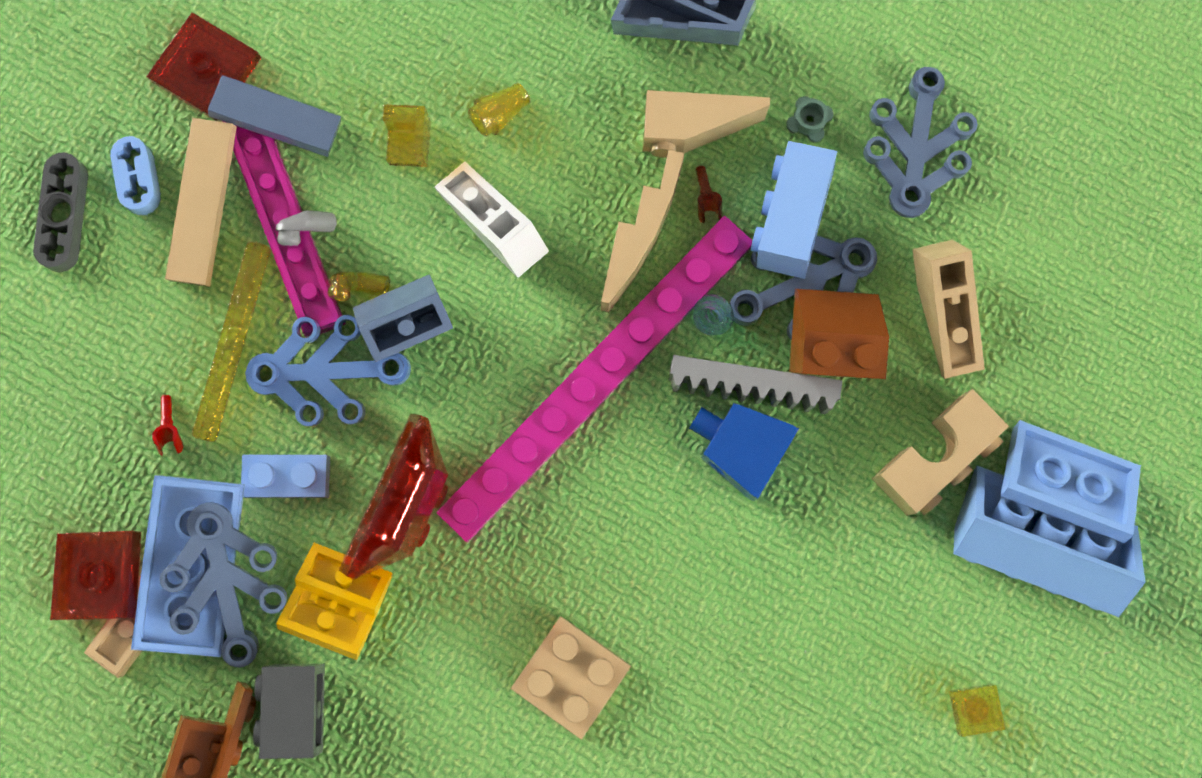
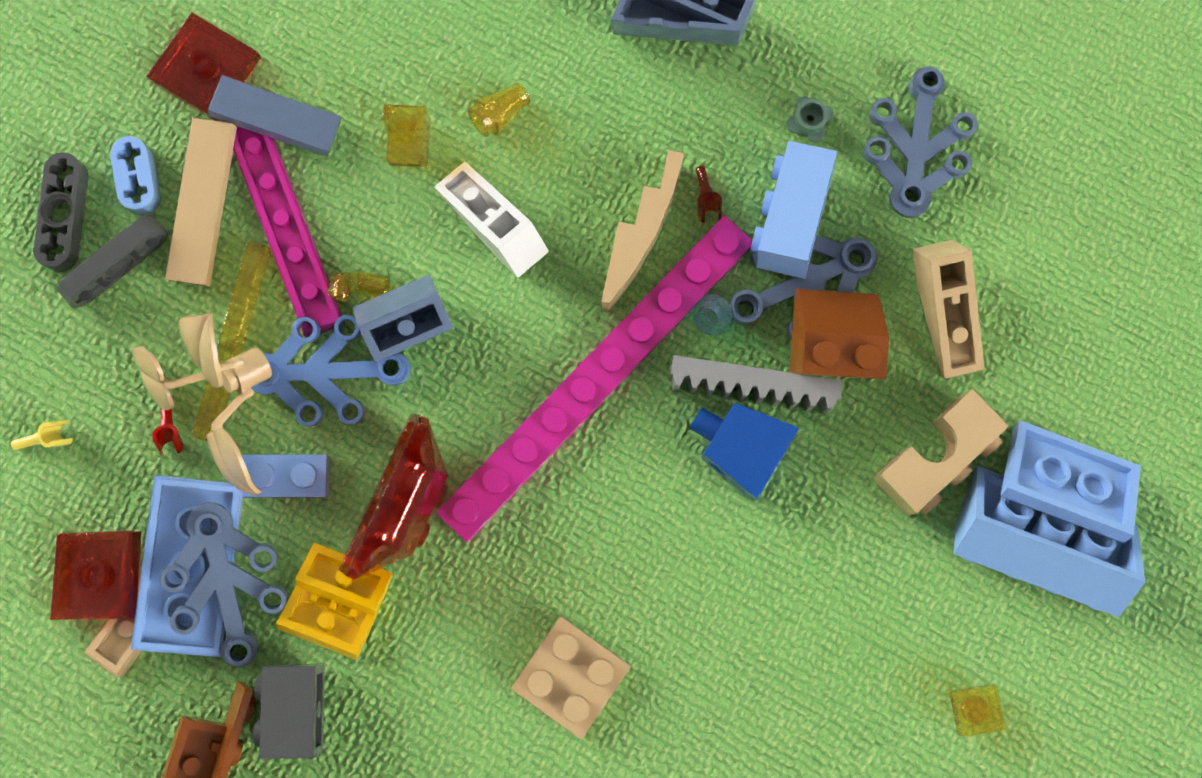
light grey arm [275,210,337,246] -> none
tan slope [643,90,770,158] -> none
none -> light yellow hand [11,420,73,450]
none -> dark grey beam [57,215,168,308]
none -> tan plant [132,313,272,495]

